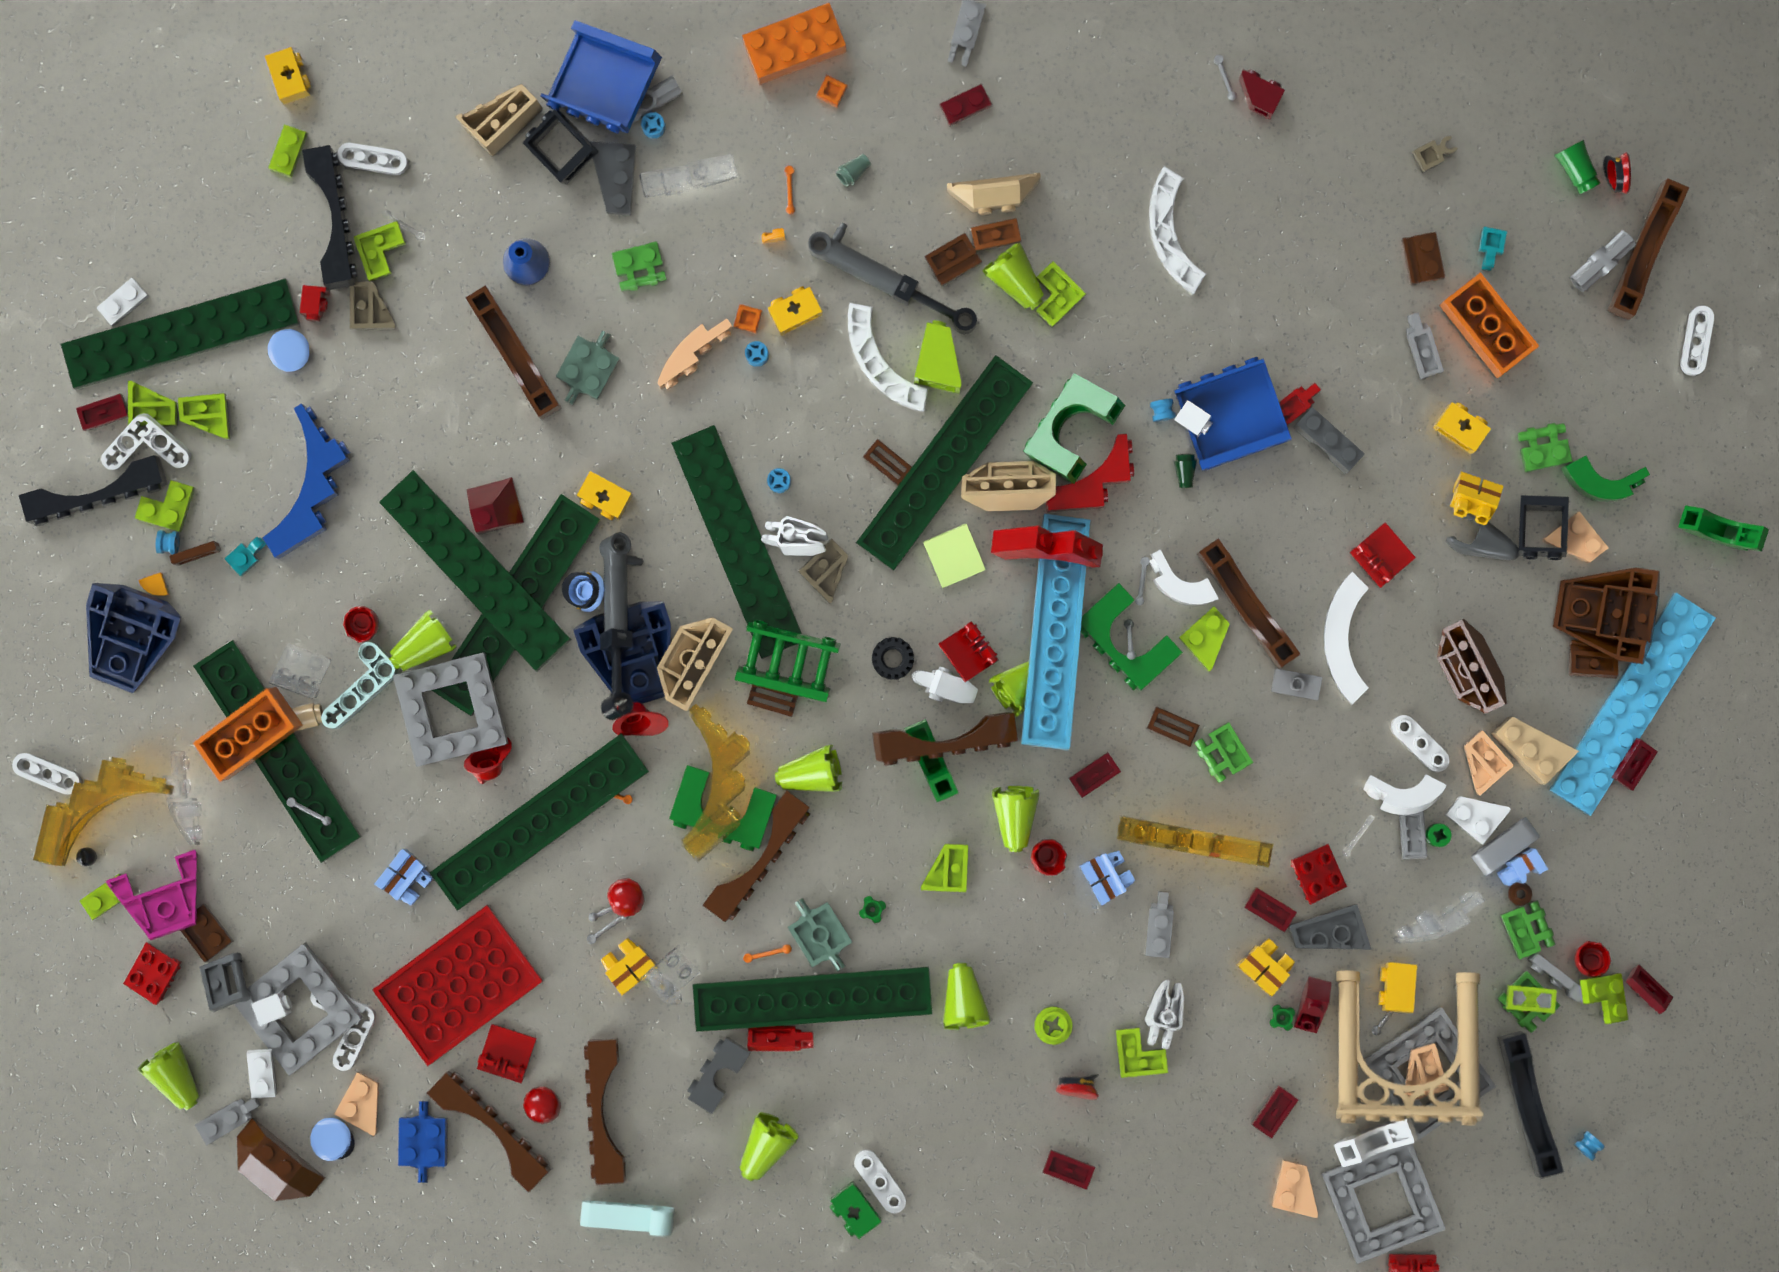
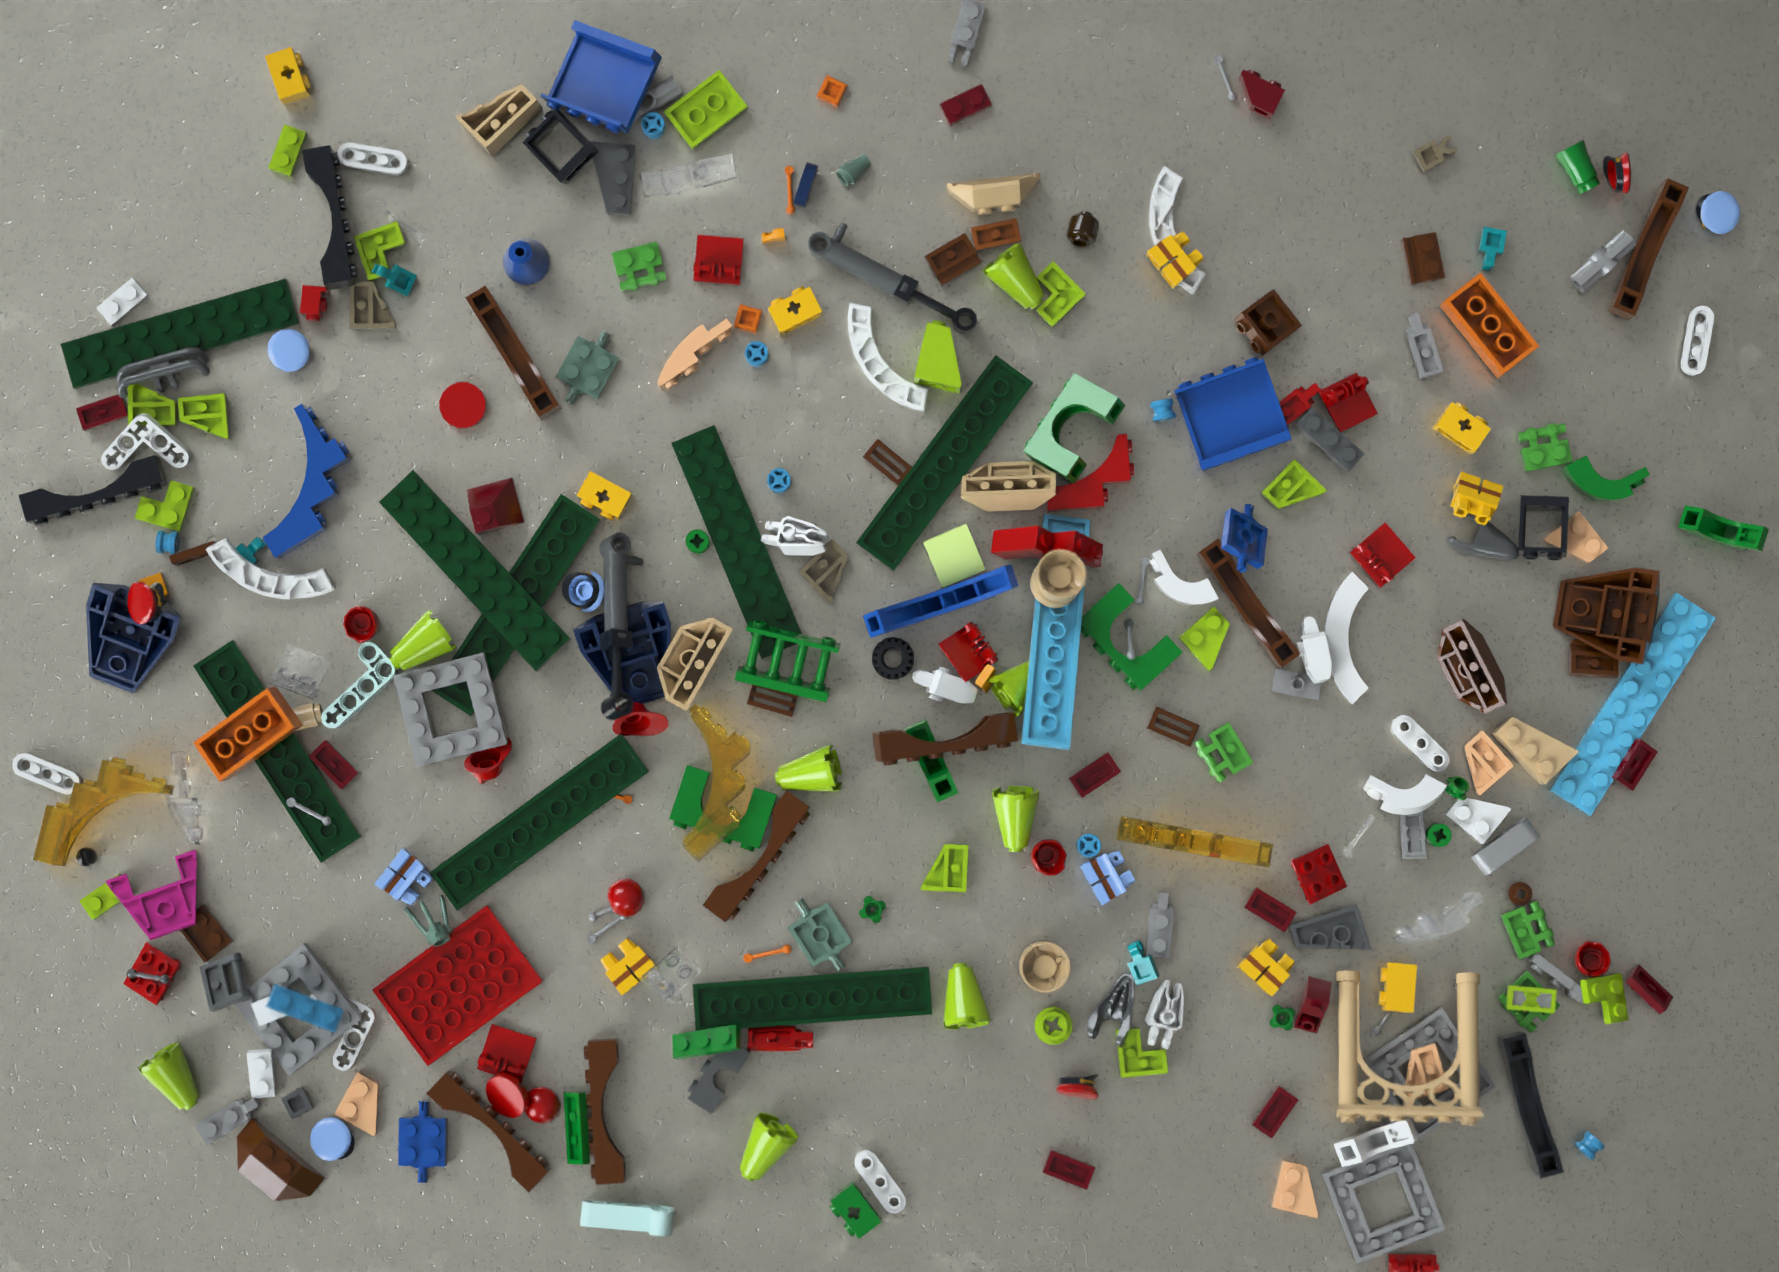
orange brick [742,3,846,85] -> none
white brick [1174,400,1213,437] -> none
dark green cone [1174,454,1197,488] -> none
light blue hips [1497,847,1548,886] -> none
none -> dark grey piece [116,347,210,398]
none -> dark grey hinge [127,969,169,984]
none -> red piece [128,581,164,625]
none -> white tile [205,537,335,599]
none -> dark azure arch [265,984,344,1032]
none -> dark grey plate [281,1087,314,1119]
none -> dark red plate [308,740,359,790]
none -> teal plate [372,264,417,297]
none -> sand green plant [404,895,453,947]
none -> red tile [439,382,486,429]
none -> red tile [486,1072,529,1118]
none -> green plate [563,1092,590,1165]
none -> lime plate [664,70,748,150]
none -> green plate [672,1025,741,1060]
none -> green wheel [685,529,710,554]
none -> red hinge [693,235,744,285]
none -> dark blue beam [794,162,818,207]
none -> blue arch [863,564,1019,638]
none -> light orange tile [975,664,996,694]
none -> tan wheel [1019,941,1070,993]
none -> tan wheel [1030,549,1086,608]
none -> dark brown head [1067,211,1099,248]
none -> dark azure wheel [1076,834,1101,857]
none -> dark grey animal [1087,974,1134,1047]
none -> plate [1127,940,1160,986]
none -> yellow hips [1146,231,1204,289]
none -> blue plate [1221,504,1268,572]
none -> reddish brown plate [1234,289,1302,356]
none -> lime wing [1261,459,1327,509]
none -> white hinge [1296,616,1332,684]
none -> red hinge [1318,372,1378,432]
none -> green plate [1445,776,1469,801]
none -> light blue piece [1696,191,1740,234]

